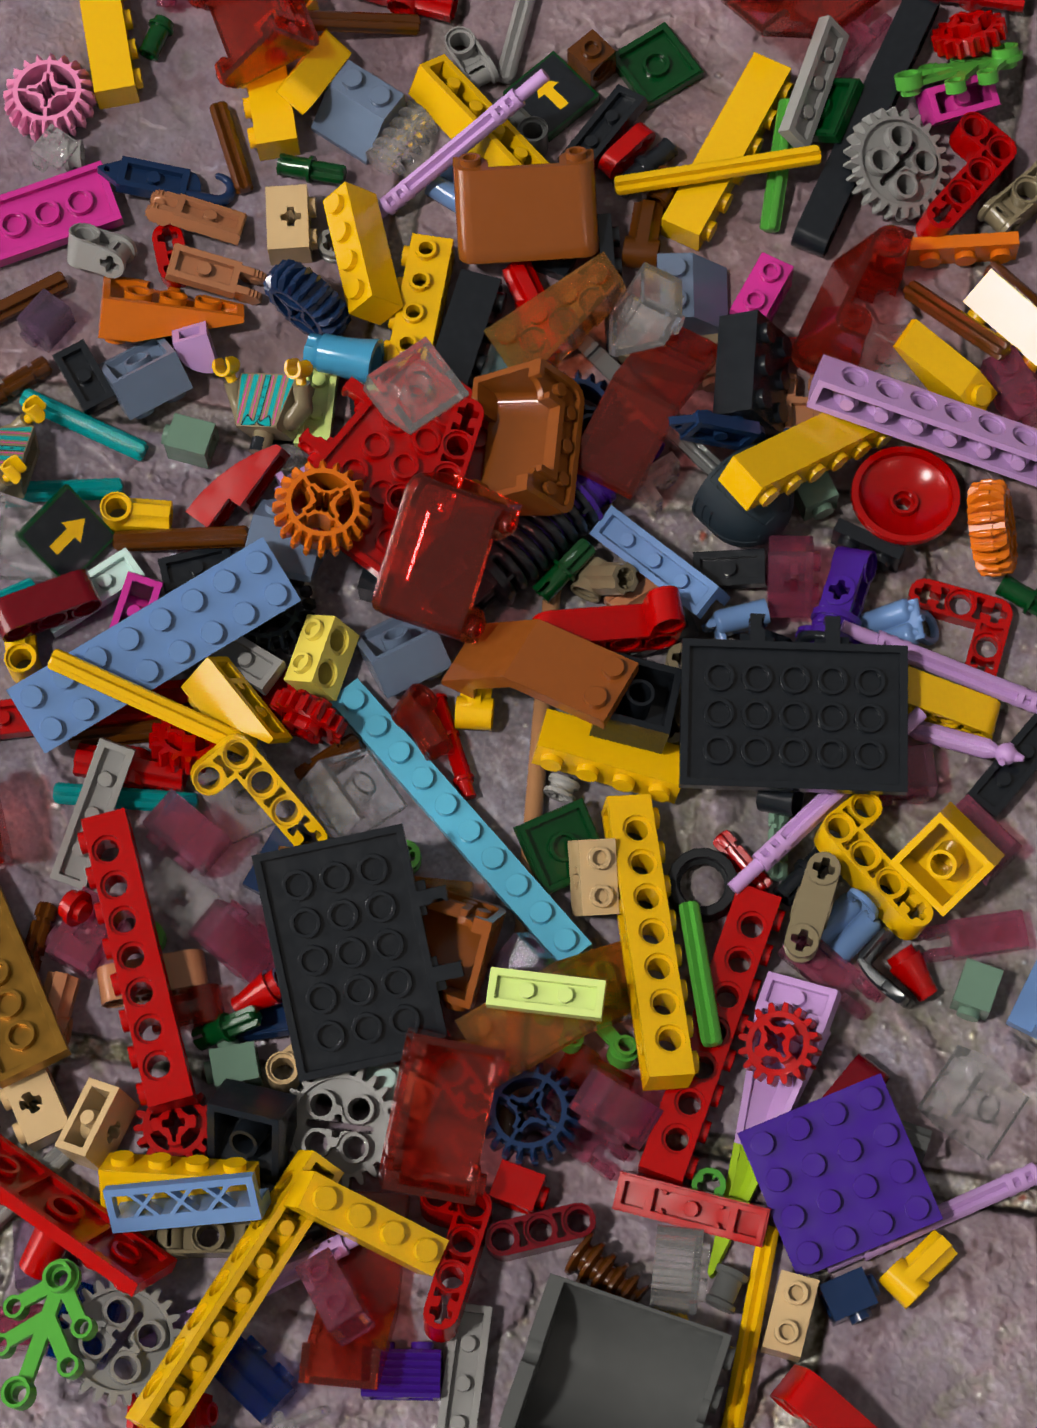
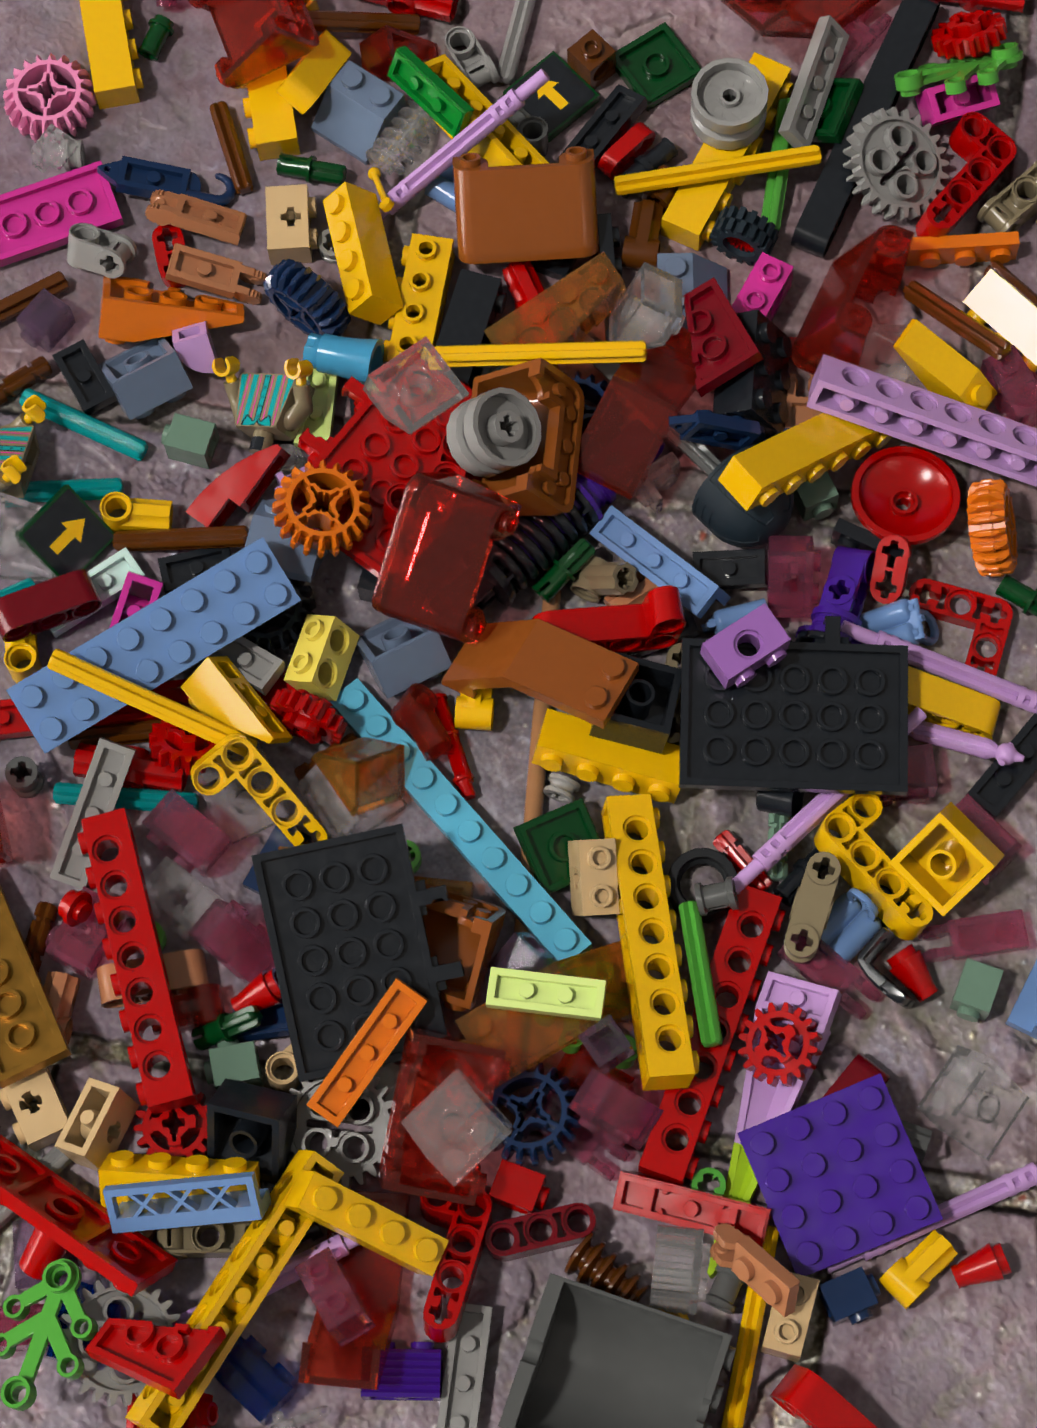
none -> dark grey bush [5,756,44,799]
none -> red wing [85,1318,227,1400]
none -> orange plate [306,977,428,1128]
none -> clear orange slope [312,737,405,817]
none -> clear red slope [359,25,439,83]
none -> yellow hinge [368,167,394,212]
none -> green tile [387,46,474,138]
none -> clear slope [401,1068,512,1187]
none -> yellow axle [432,340,647,368]
none -> light grey wheel [446,387,541,478]
none -> brick [578,1014,635,1075]
none -> dark red wing [683,277,763,397]
none -> light grey wheel [690,58,769,150]
none -> dark grey bush [694,876,739,917]
none -> medium lavender brick [700,603,791,690]
none -> black bush [710,206,779,266]
none -> nougat hinge [710,1223,800,1317]
none -> red beam [870,535,912,604]
none -> red cone [950,1243,1012,1289]

